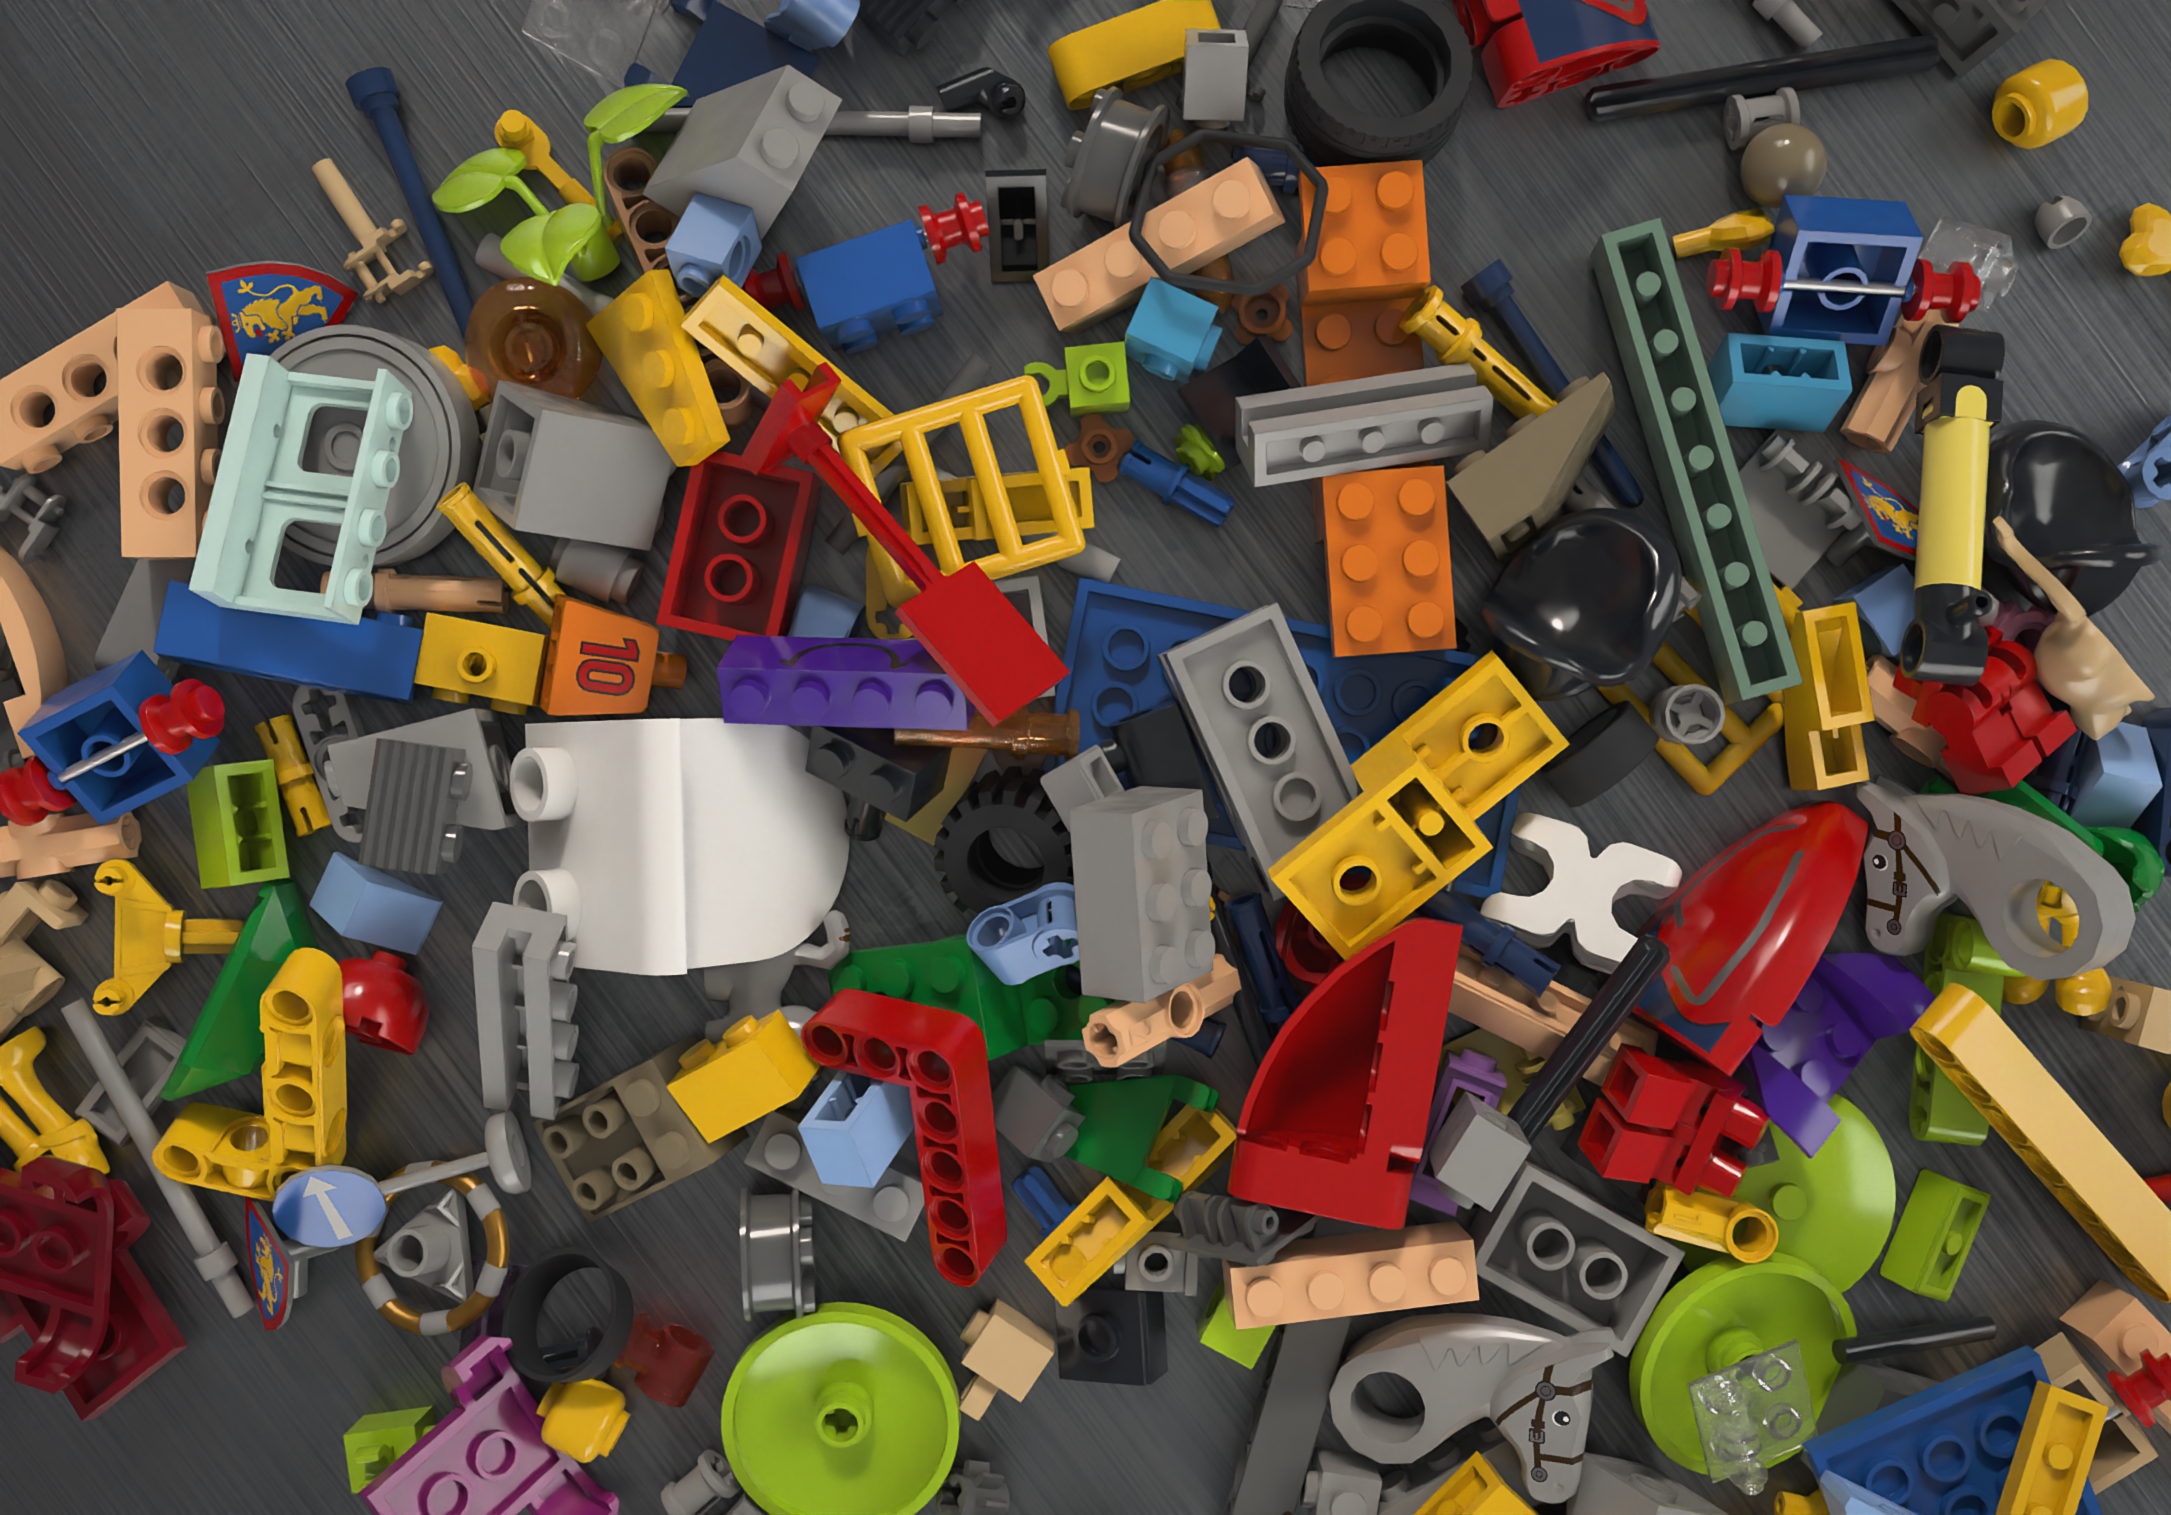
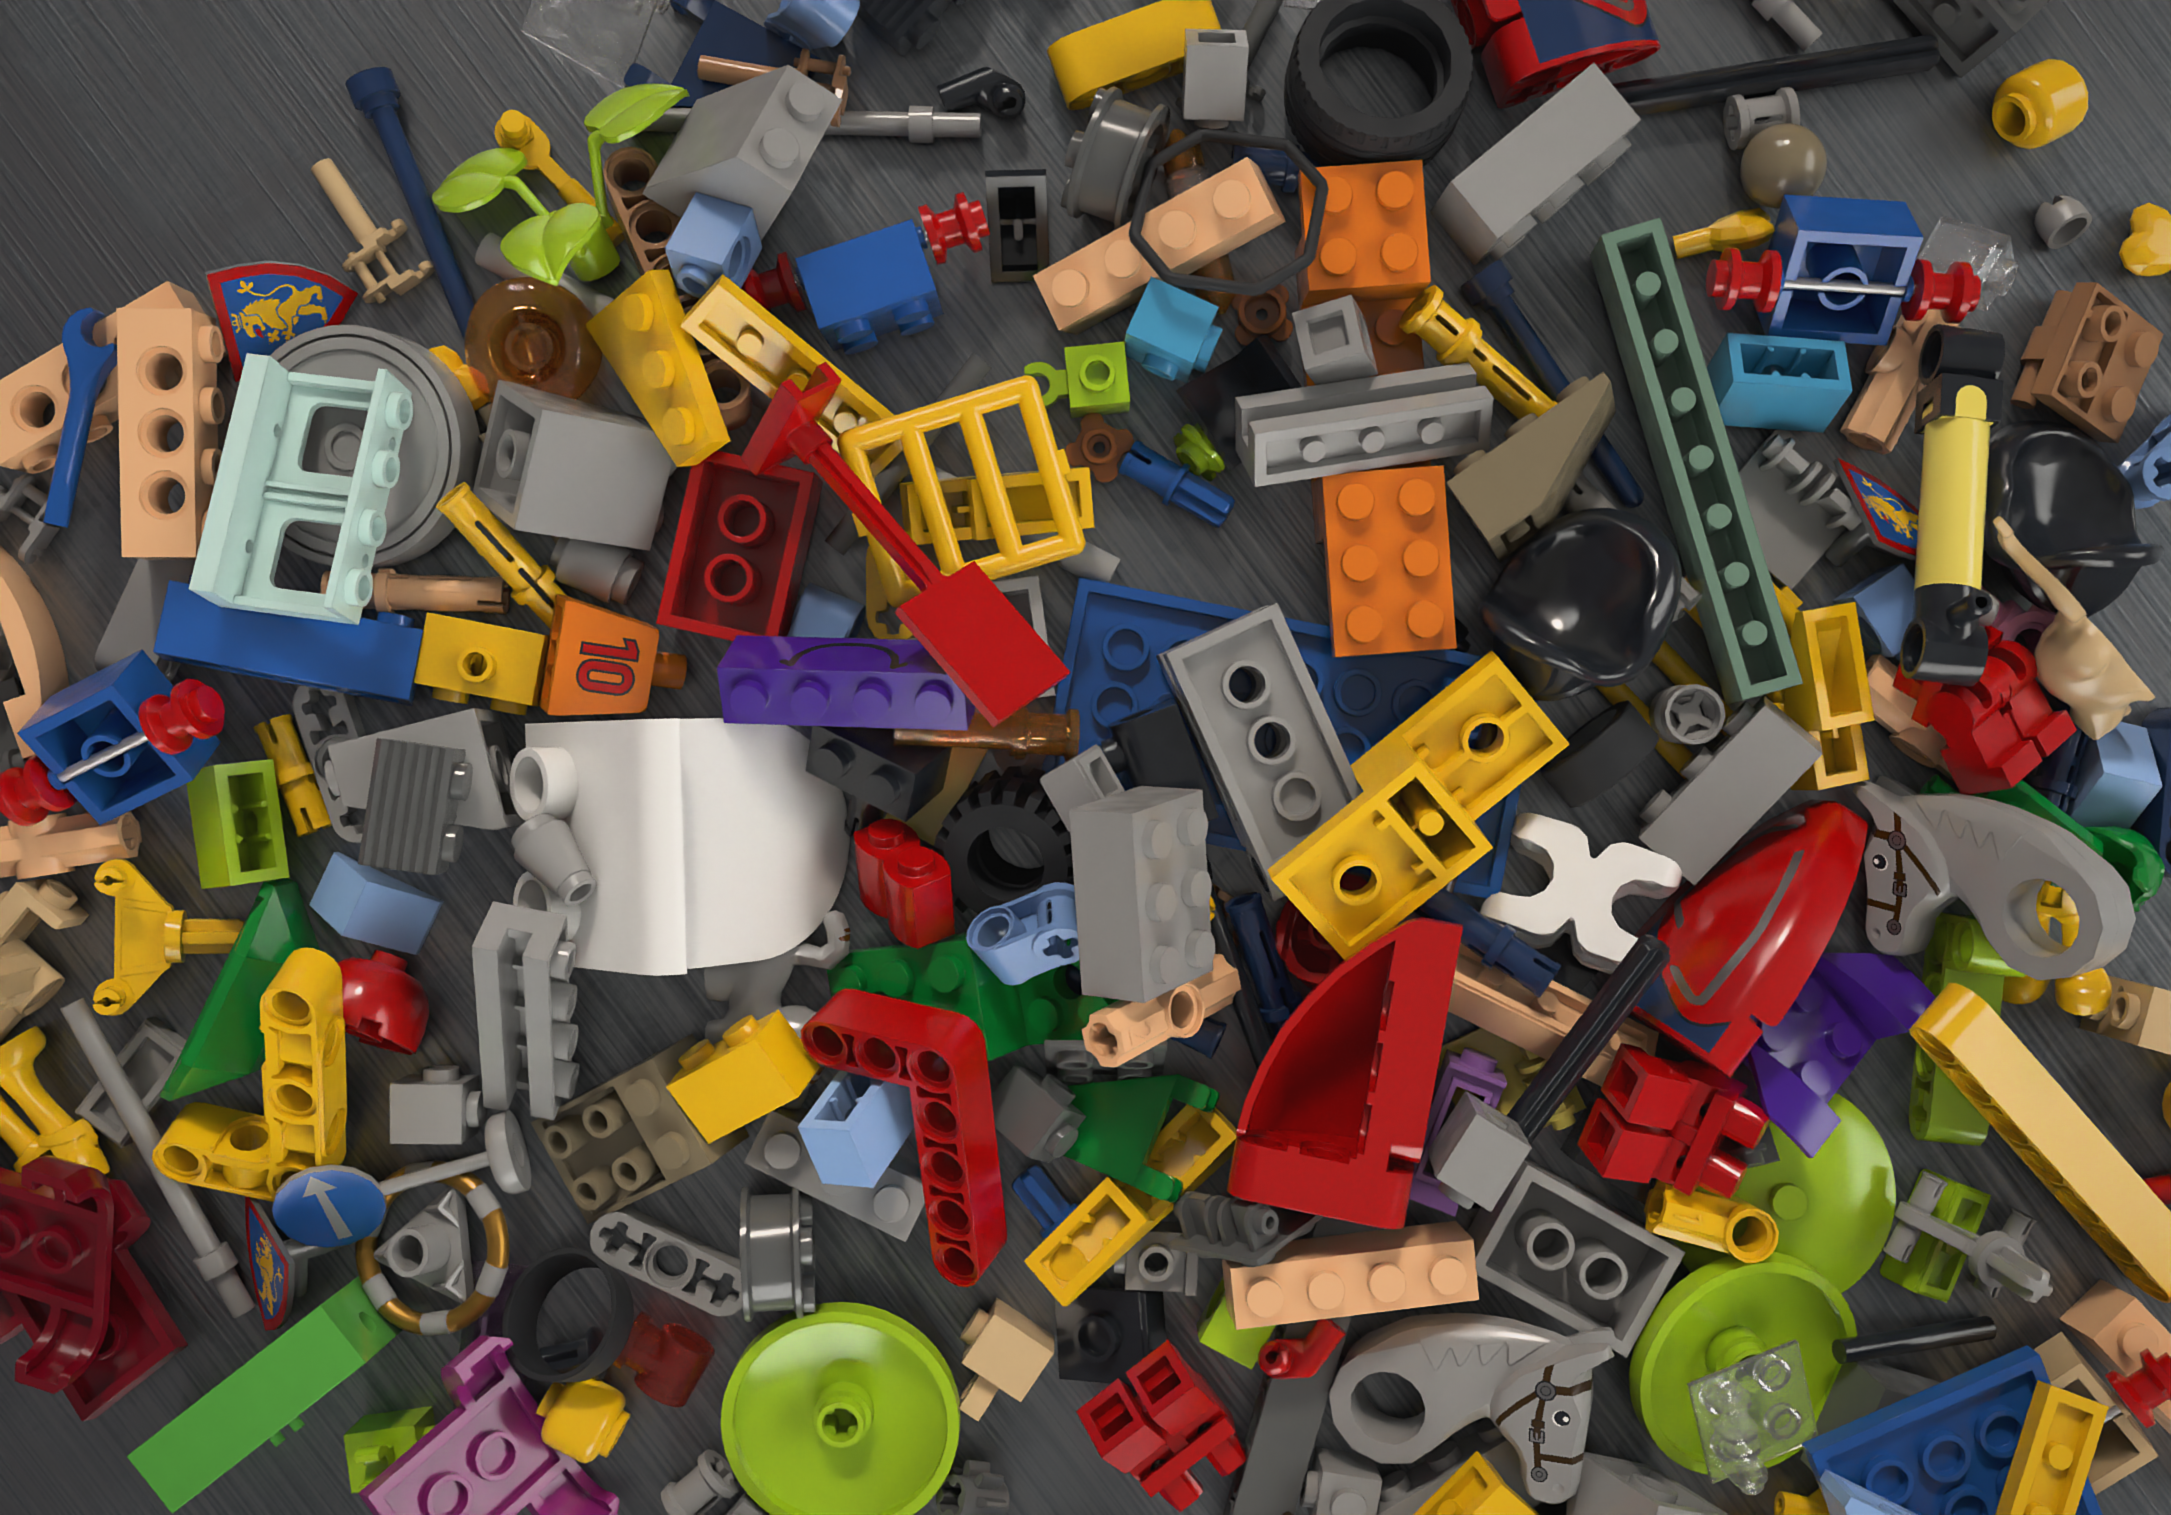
none -> blue piece [44,307,117,528]
none -> bright green brick [127,1276,402,1514]
none -> light grey brick [390,1065,487,1144]
none -> light grey cone [511,813,597,906]
none -> light grey beam [590,1206,743,1317]
none -> medium nougat piece [698,48,851,128]
none -> red brick [854,818,955,949]
none -> red hips [1076,1340,1246,1512]
none -> red arm [1258,1318,1346,1380]
none -> light grey brick [1292,295,1378,385]
none -> light grey brick [1430,63,1641,266]
none -> light grey brick [1639,696,1823,885]
none -> light grey axle [1883,1171,2053,1303]
none -> medium nougat plate [2010,282,2164,443]

